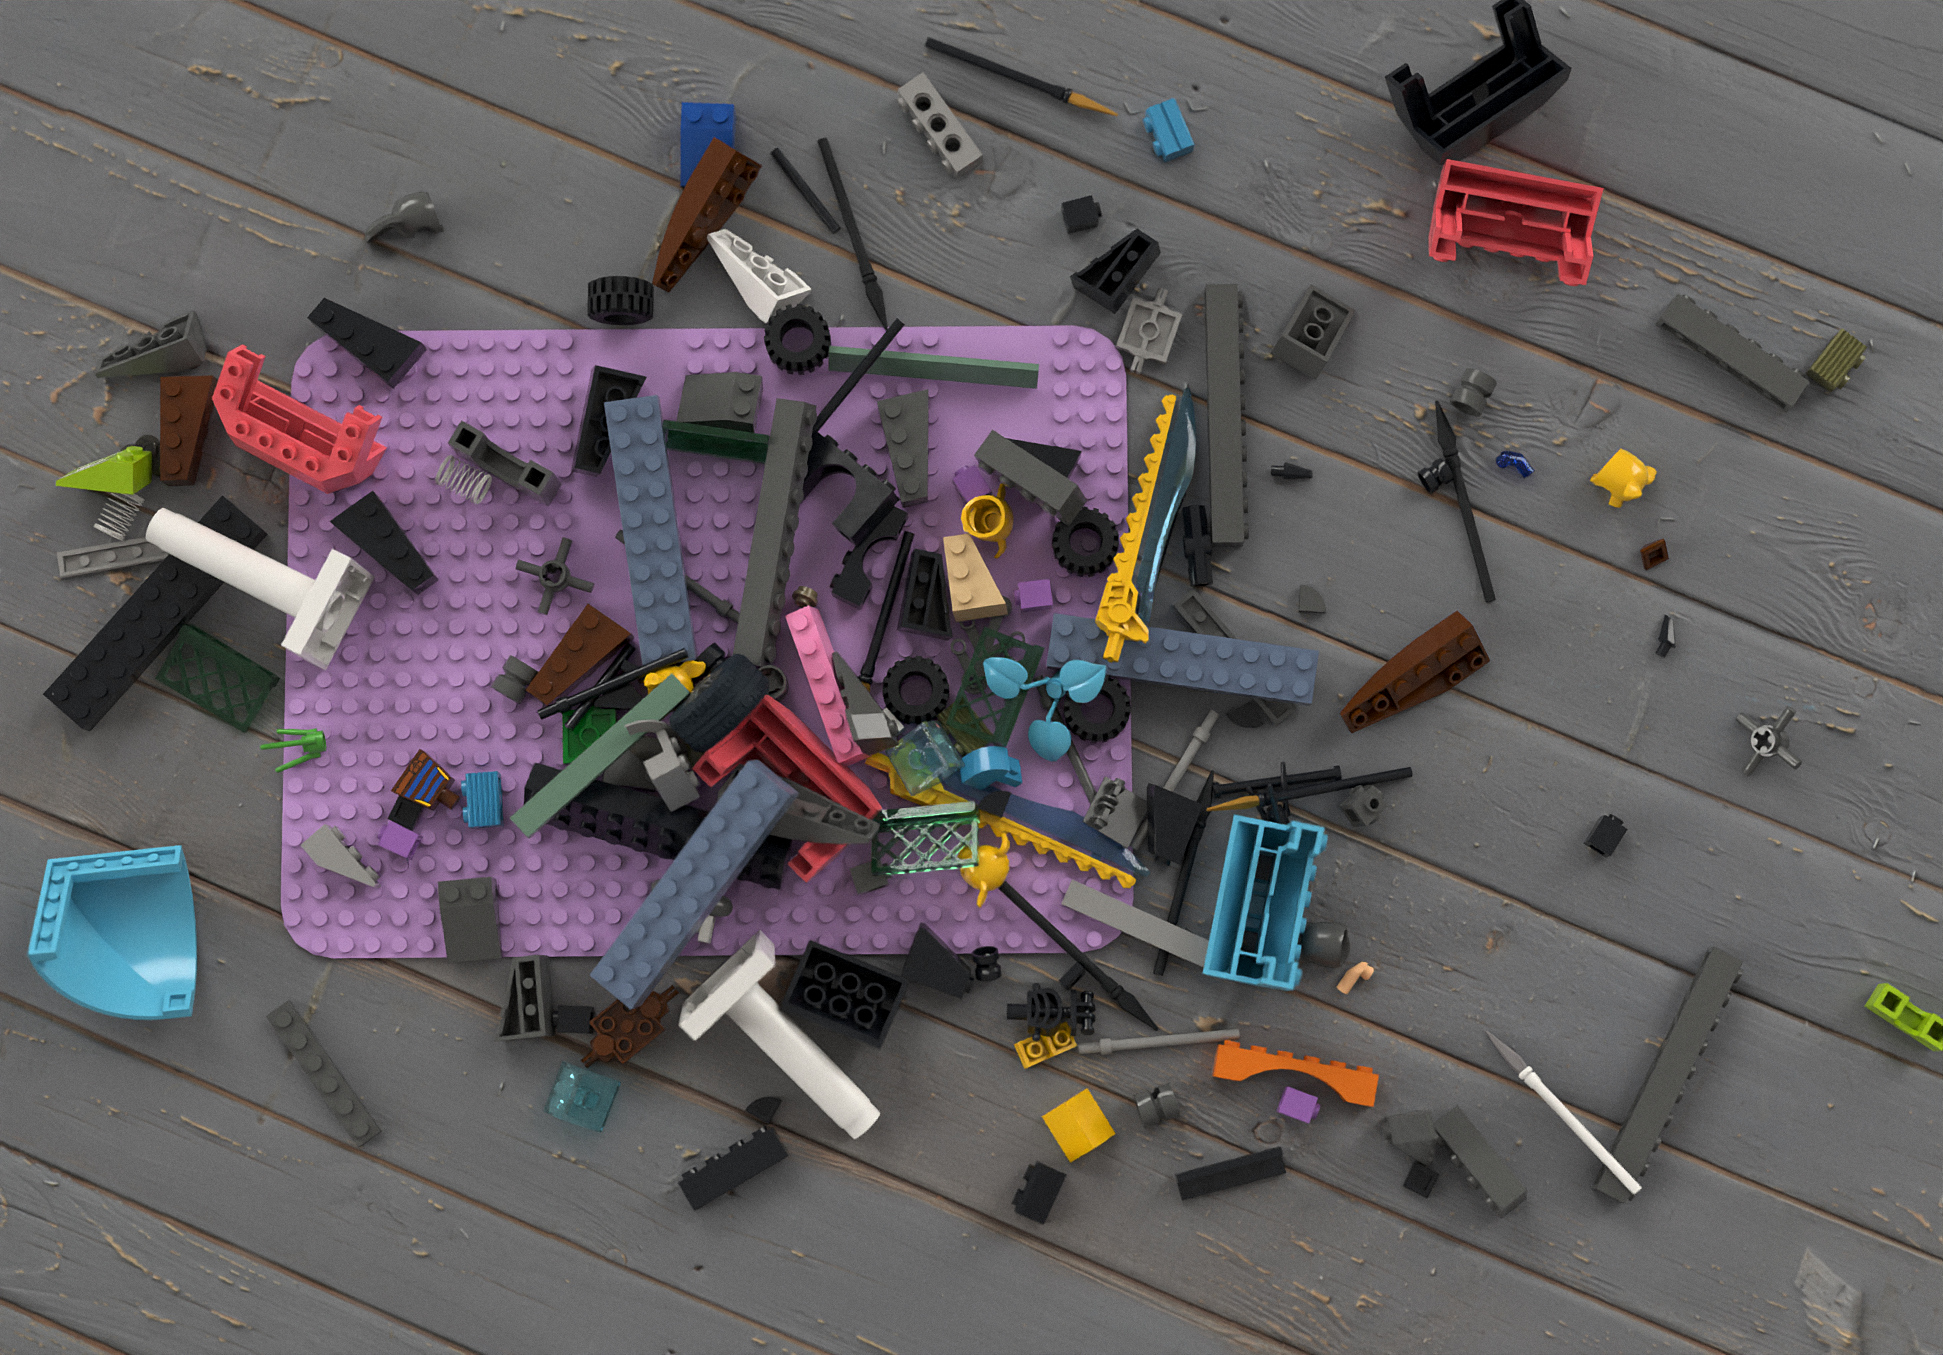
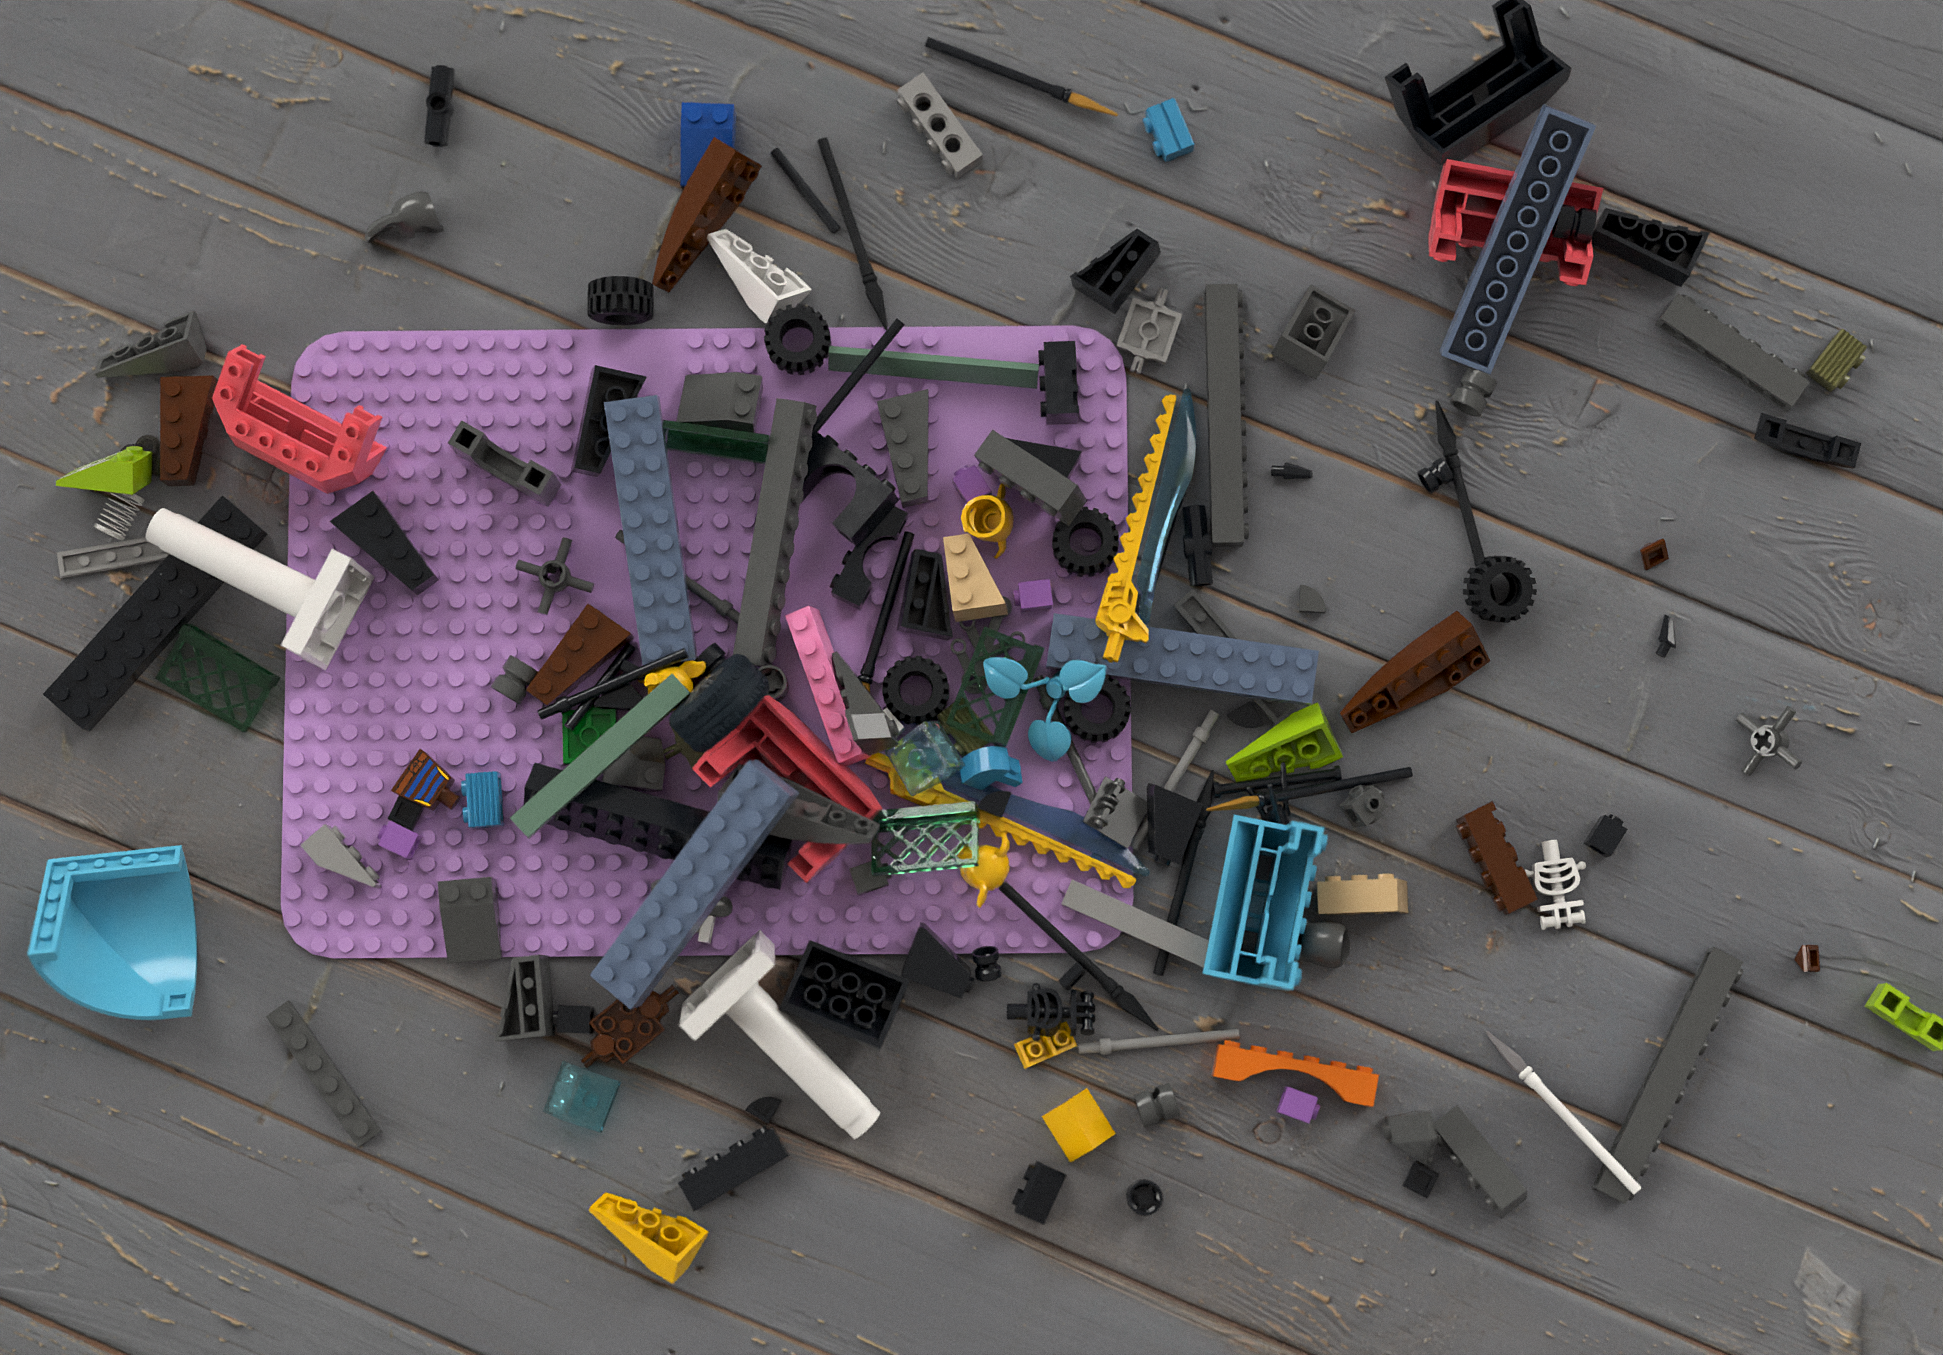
bright green plant [260,728,327,773] -> none
black wedge [307,298,427,389] -> none
white piece [435,455,492,505] -> none
light grey piece [625,720,700,812] -> none
dark tan plate [792,586,818,608] -> none
black brick [1061,195,1102,234] -> none
black fence [1175,1146,1286,1201] -> none
light nougat arm [1337,962,1374,994] -> none
clear blue arm [1496,450,1535,479] -> none
yellow piece [1590,448,1657,508] -> none
none -> black piece [424,65,455,147]
none -> yellow wedge [589,1192,709,1284]
none -> black wedge [1038,341,1079,425]
none -> black wheel [1126,1179,1163,1216]
none -> lime wedge [1226,702,1343,782]
none -> tan wedge [1317,874,1408,915]
none -> sand blue brick [1439,104,1596,374]
none -> reddish brown wedge [1455,801,1538,915]
none -> black tyre [1463,556,1537,623]
none -> white torso [1525,840,1586,930]
none -> black wheel [1552,204,1597,244]
none -> black wedge [1591,208,1710,287]
none -> black slope [1754,413,1861,469]
none -> reddish brown slope [1794,945,1820,972]

